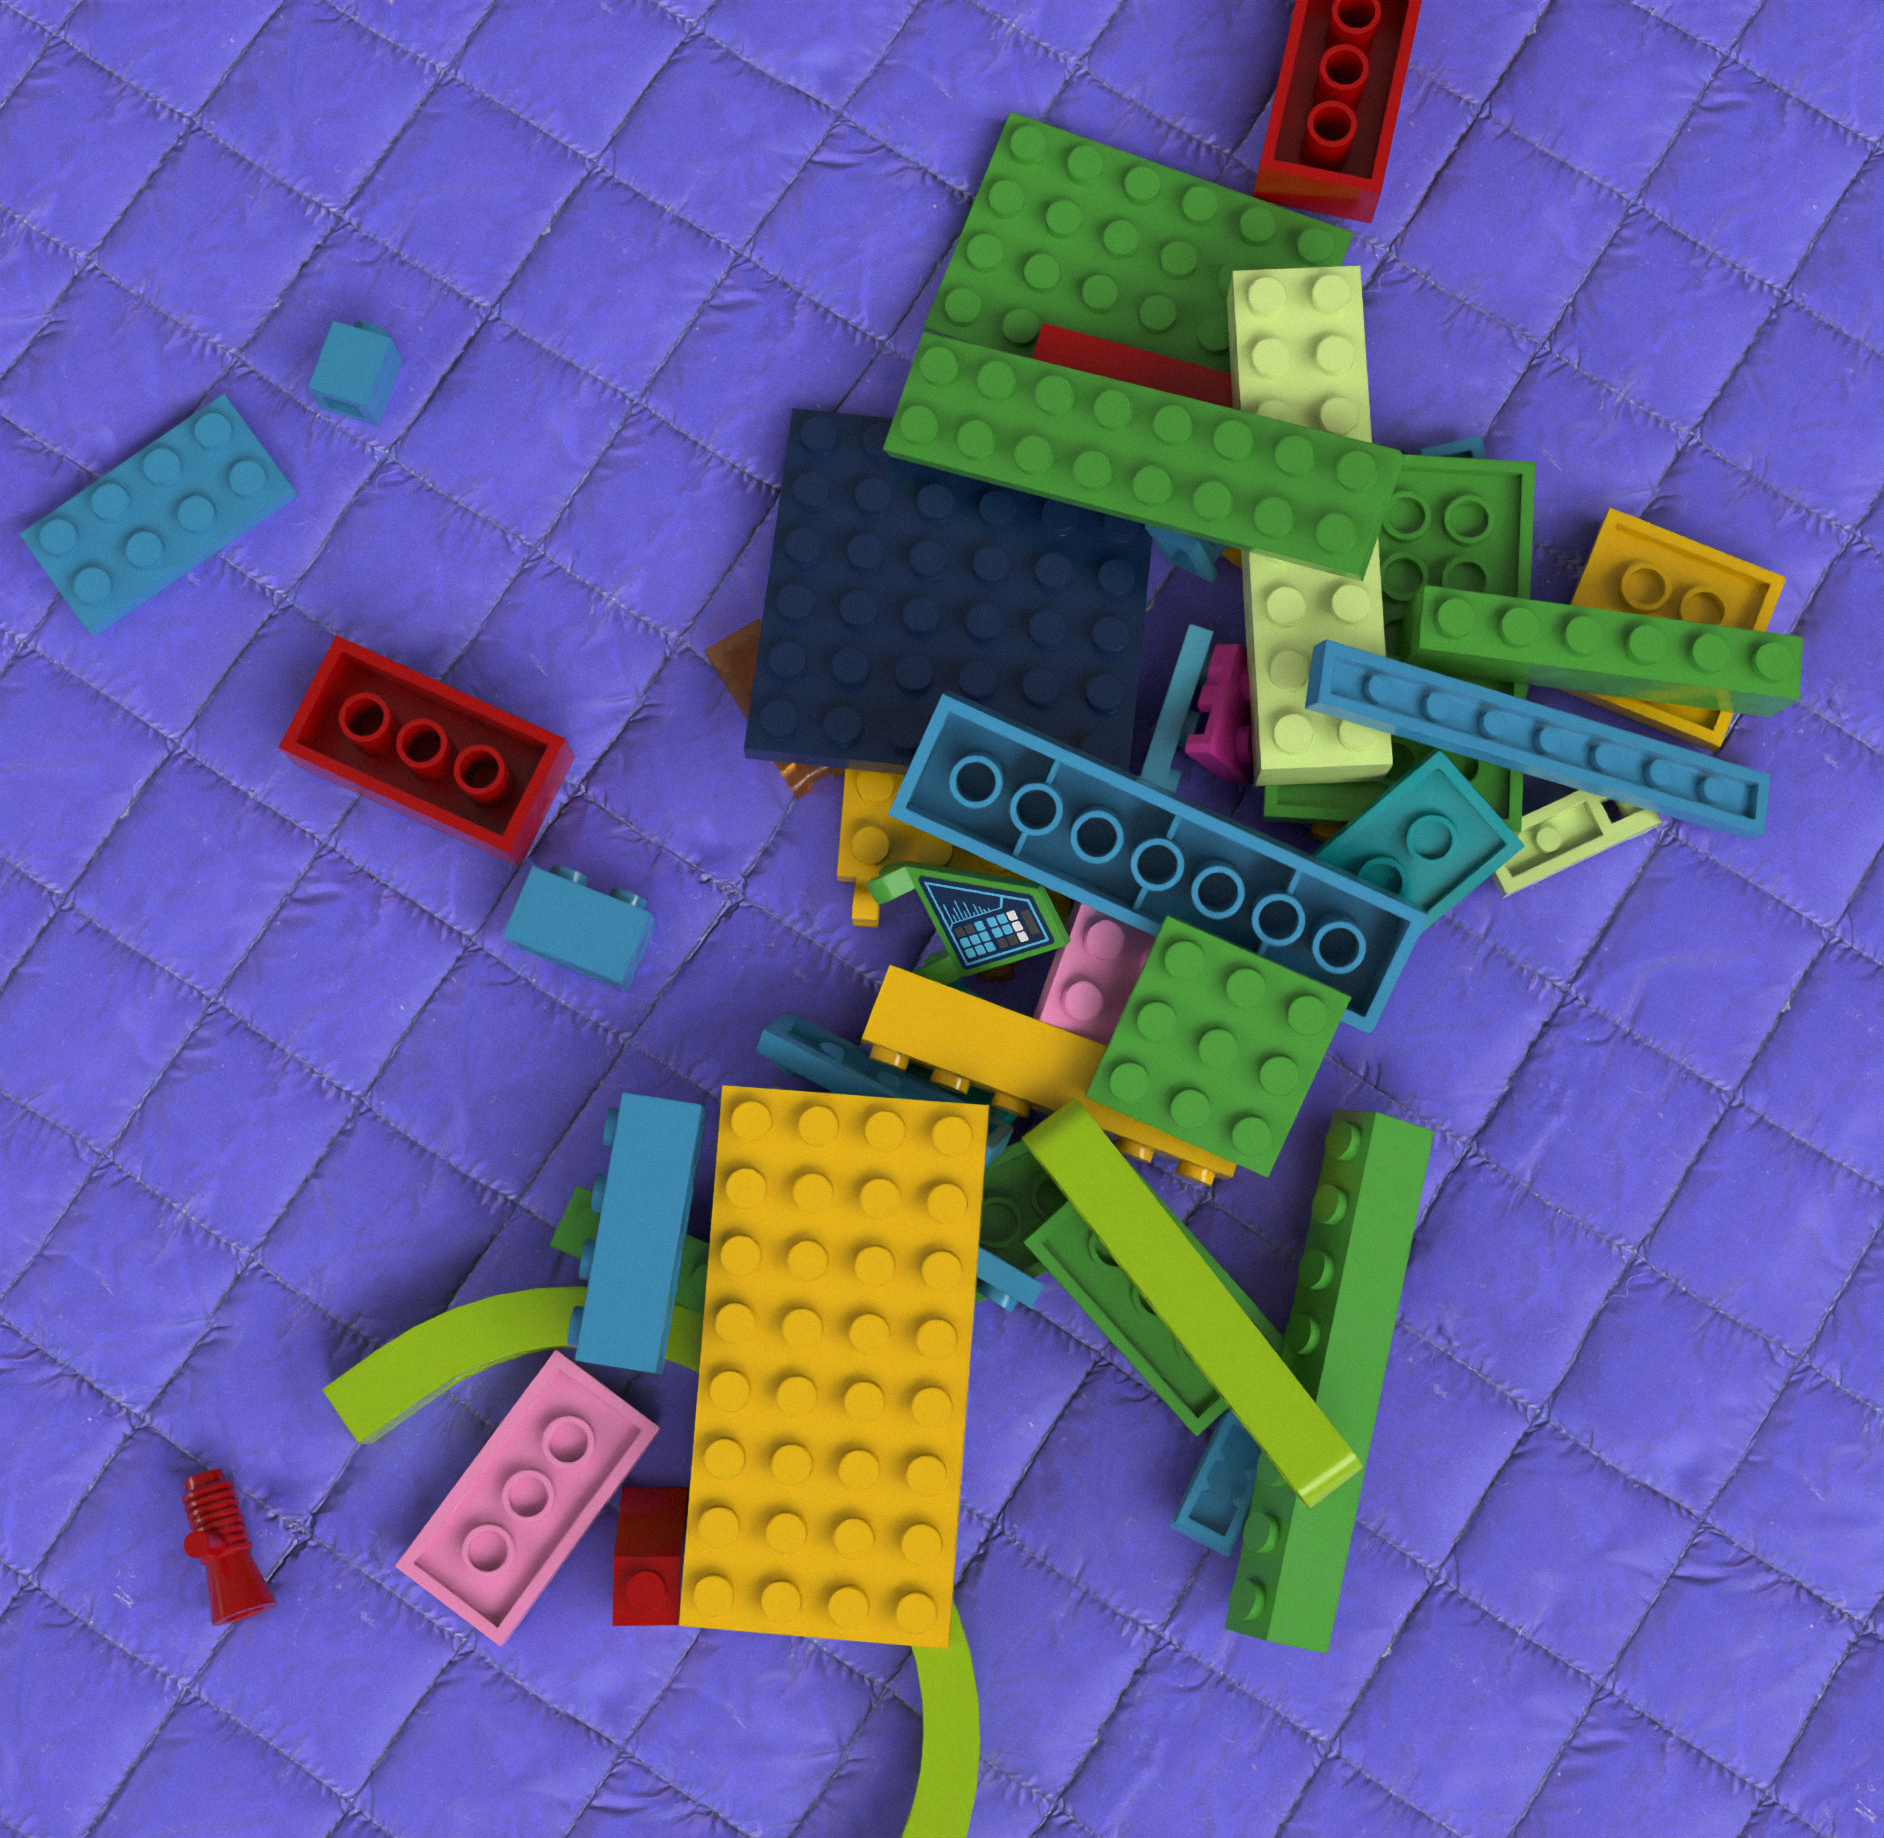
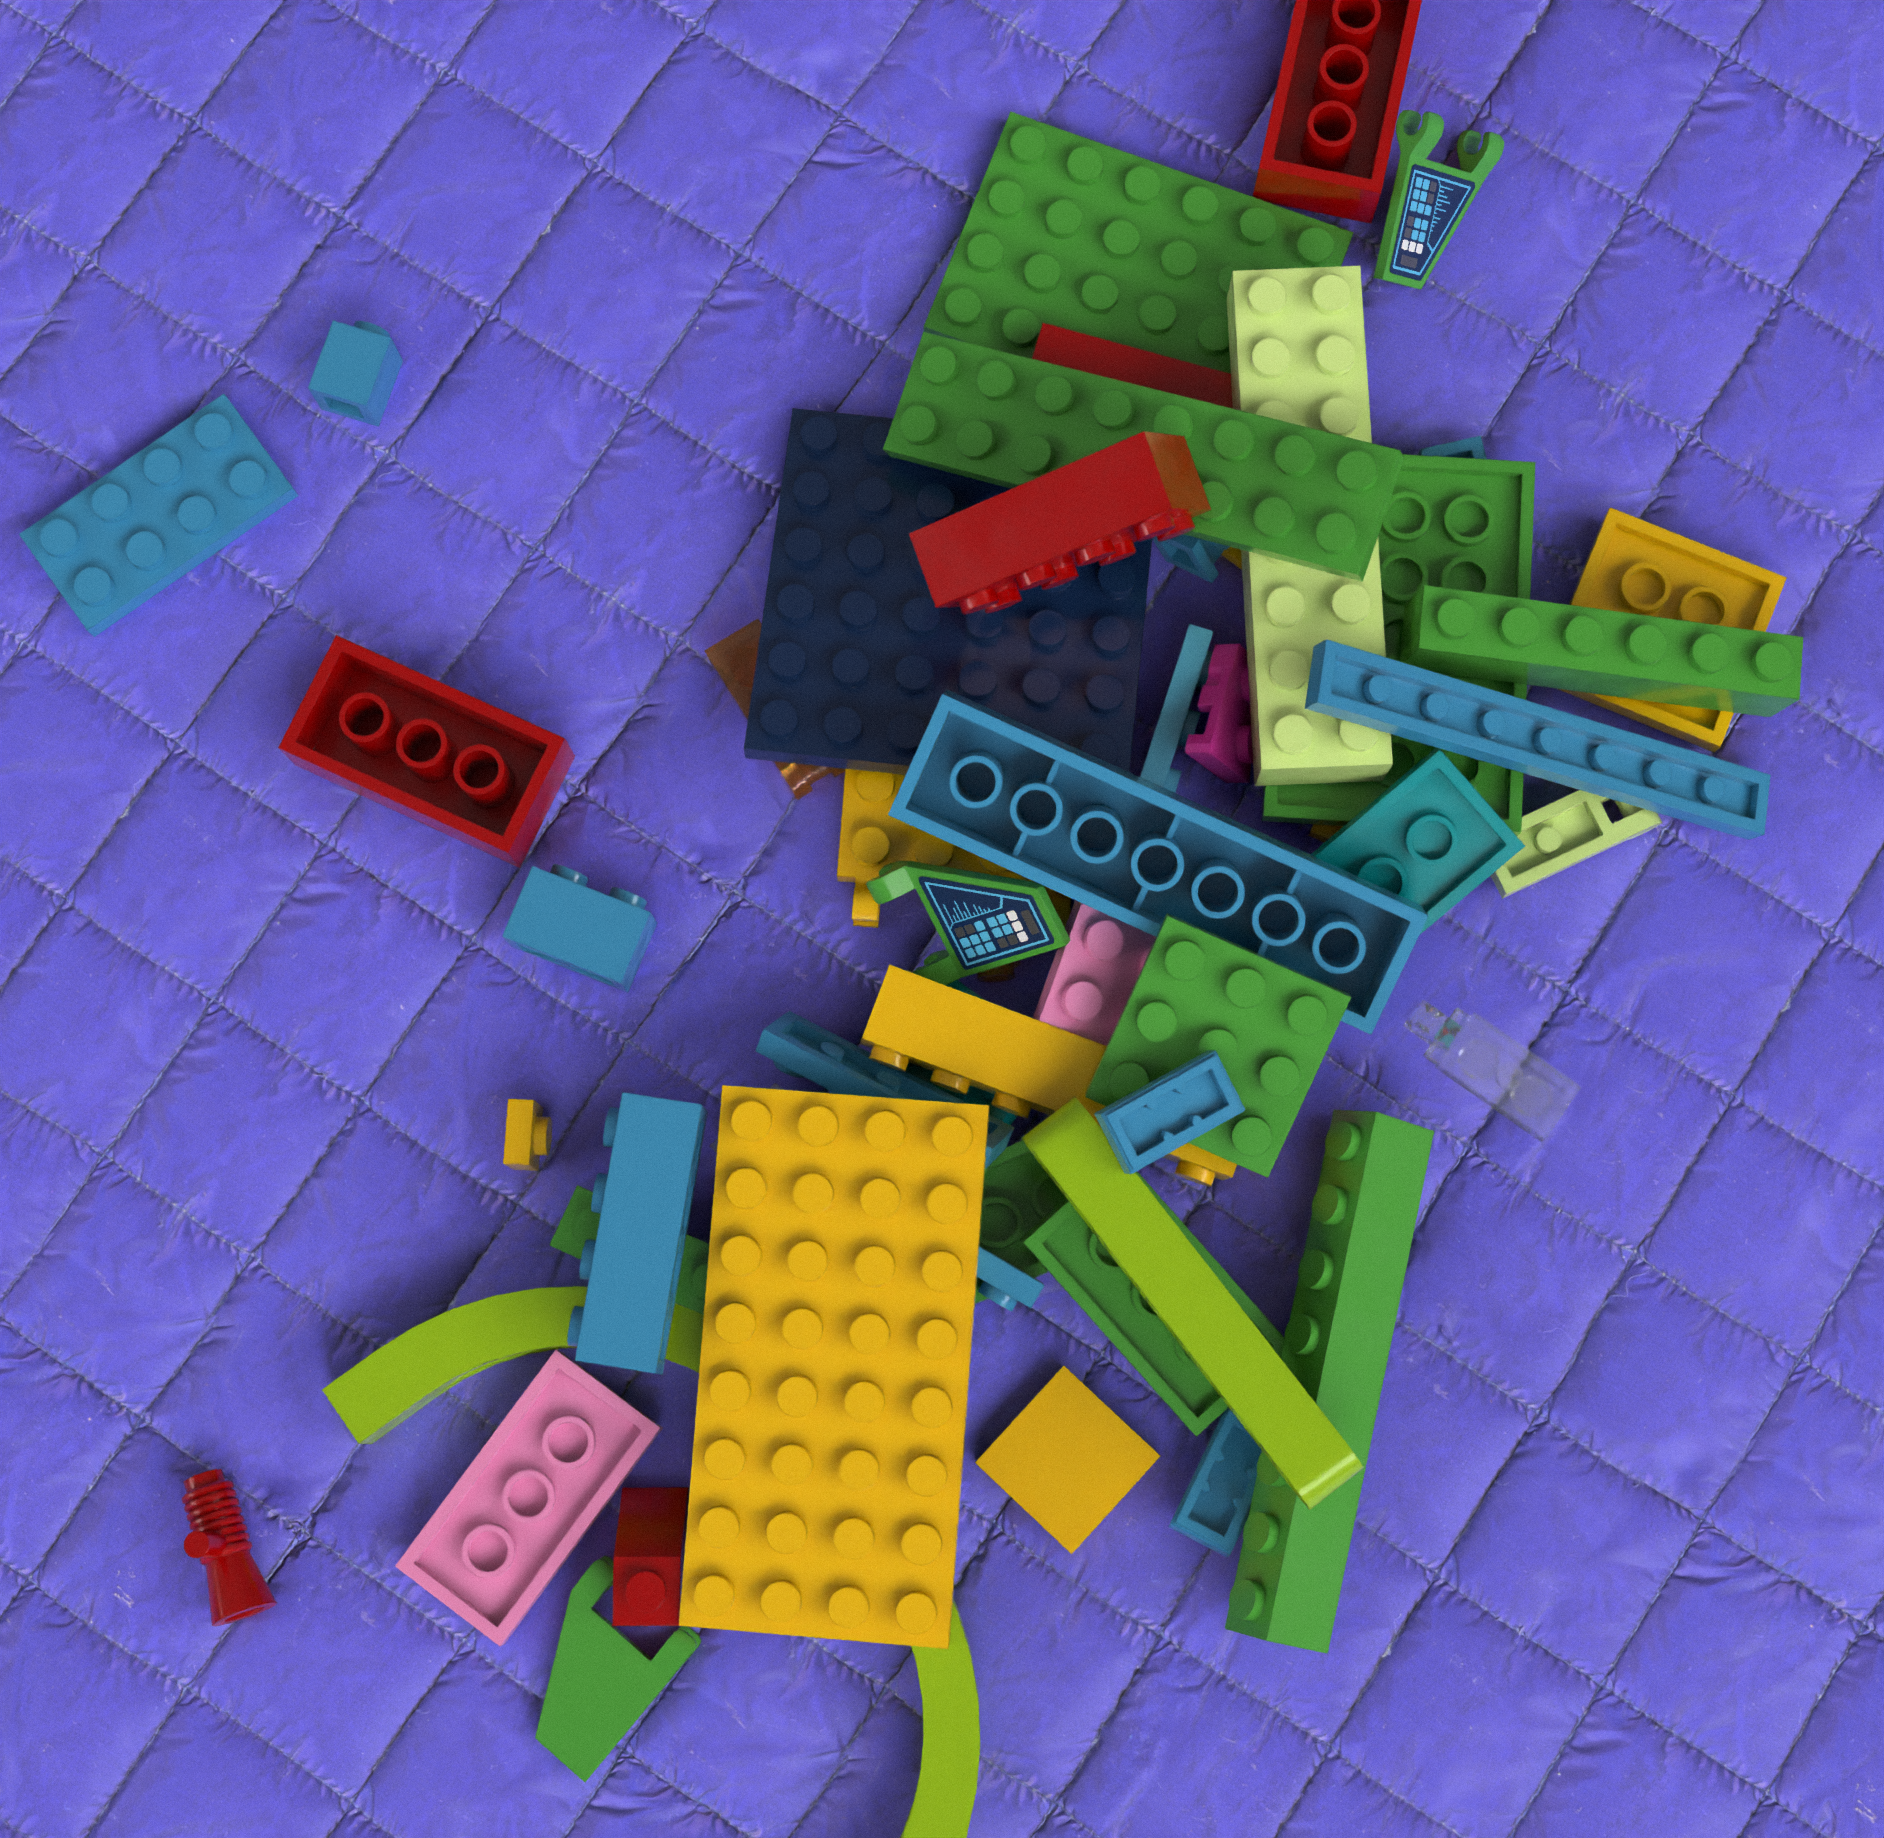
none -> yellow plate [503,1099,552,1171]
none -> bright green flag [535,1555,701,1782]
none -> red brick [909,431,1211,615]
none -> yellow tile [975,1366,1160,1554]
none -> dark azure plate [1094,1050,1245,1174]
none -> flag [1373,110,1504,289]
none -> clear hinge [1403,1000,1581,1142]

